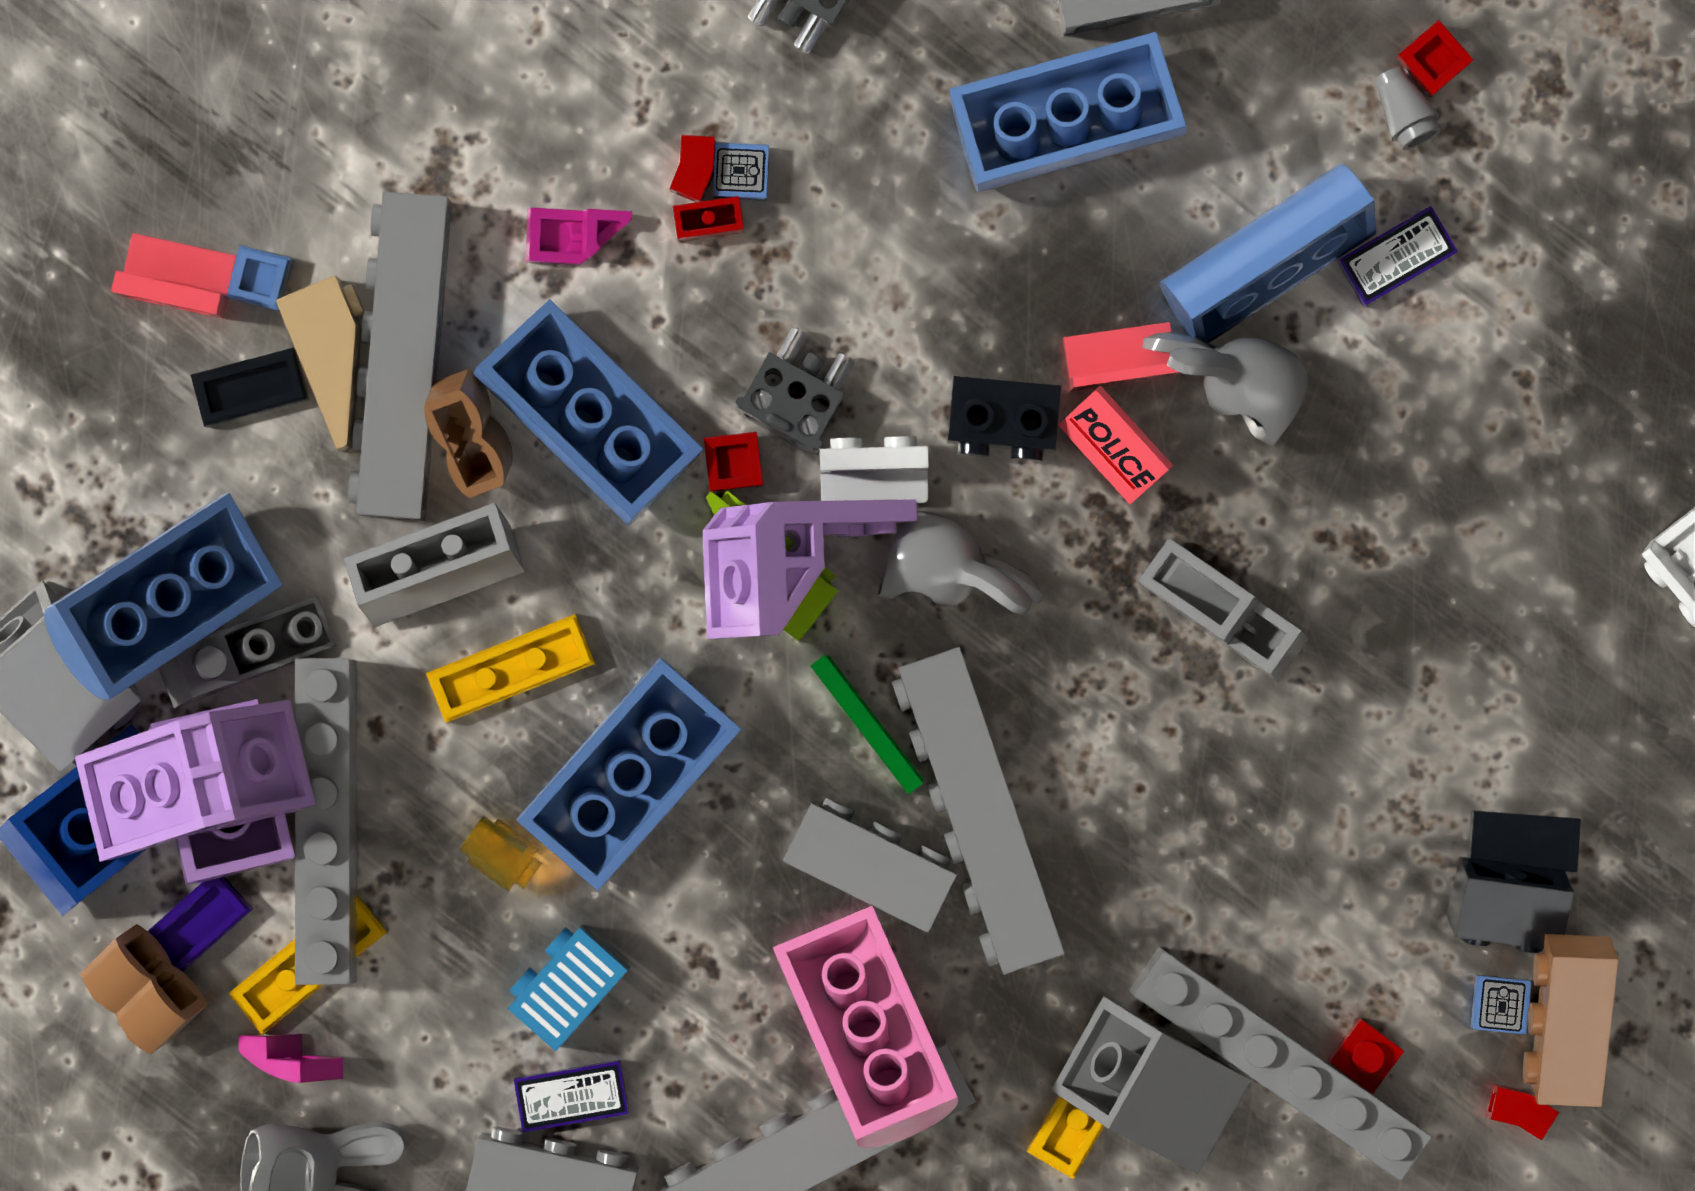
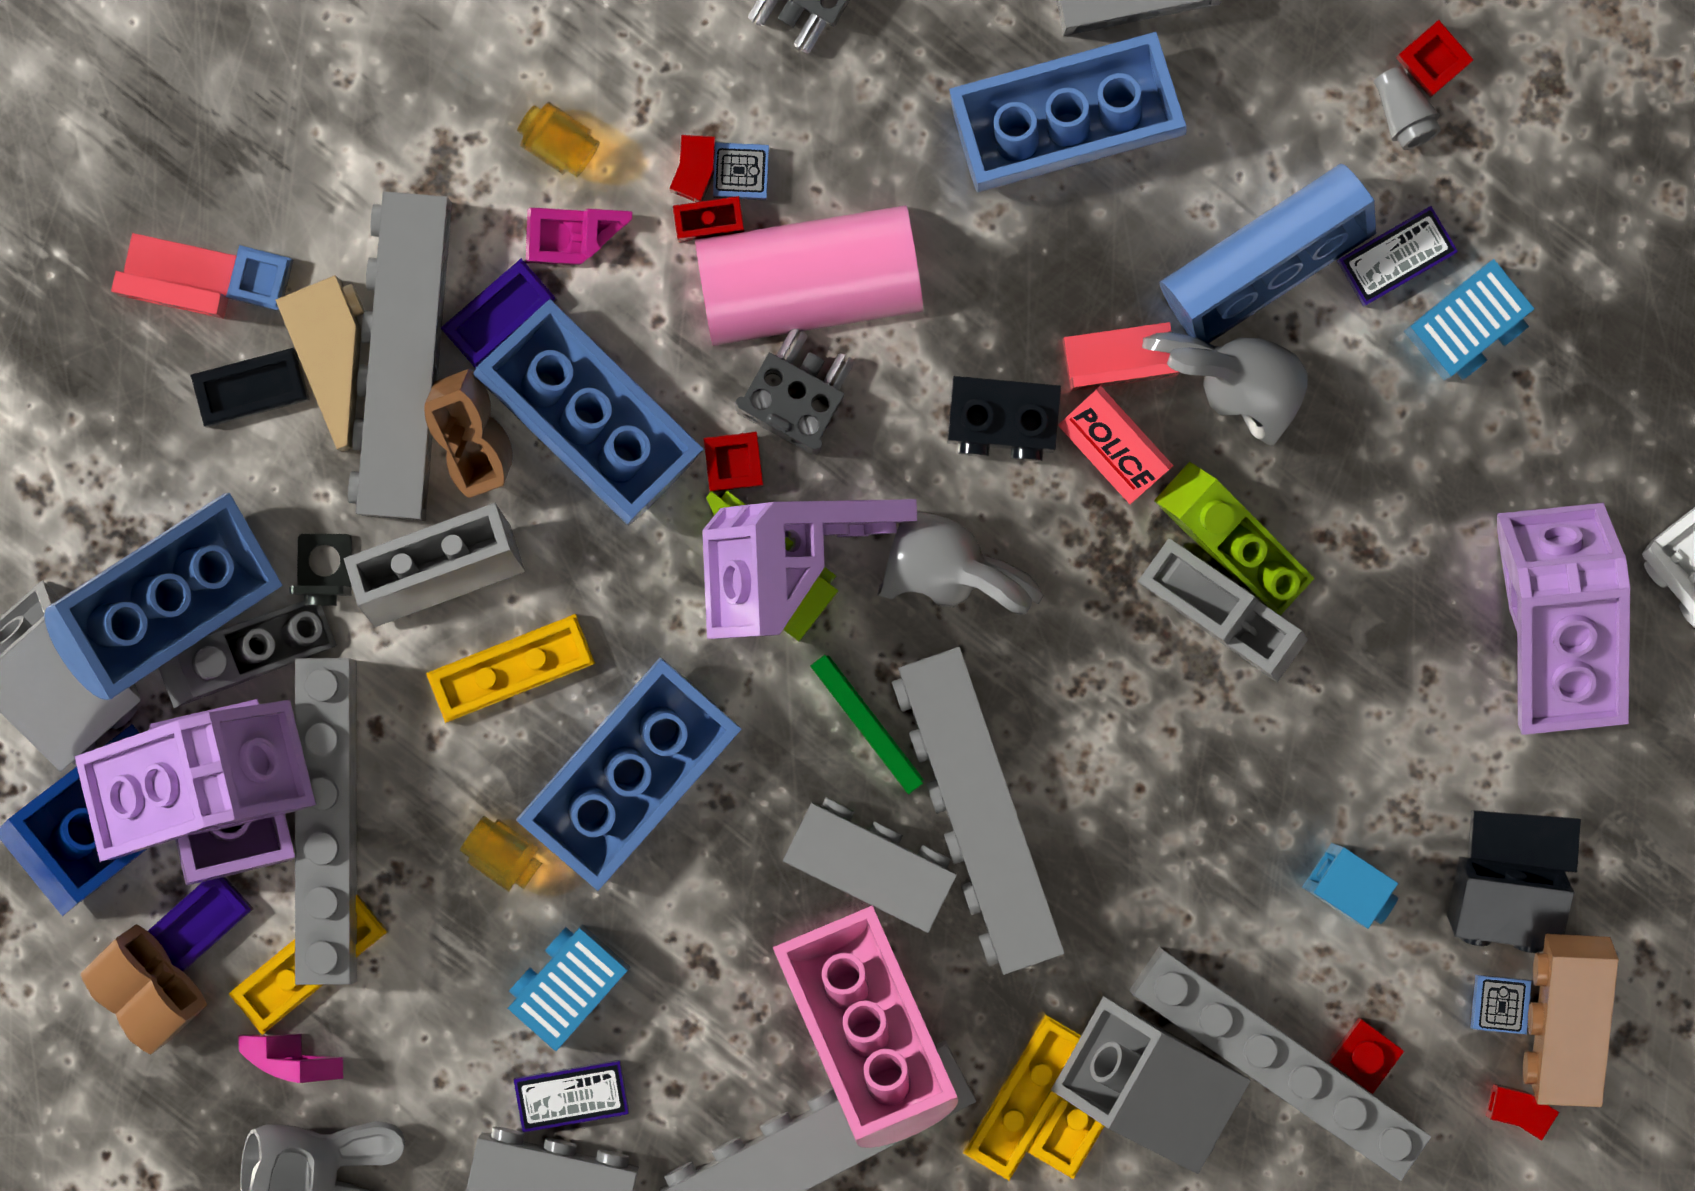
white bracket [820,436,929,503] -> none
none -> pearl dark grey bracket [289,534,352,606]
none -> dark purple tile [441,258,557,369]
none -> clear yellow brick [517,102,600,177]
none -> bright pink brick [695,205,923,346]
none -> yellow tile [963,1014,1081,1181]
none -> lime slope [1154,461,1315,616]
none -> dark azure brick [1302,843,1398,929]
none -> dark azure brick [1404,259,1535,380]
none -> lavender bracket [1497,503,1630,735]

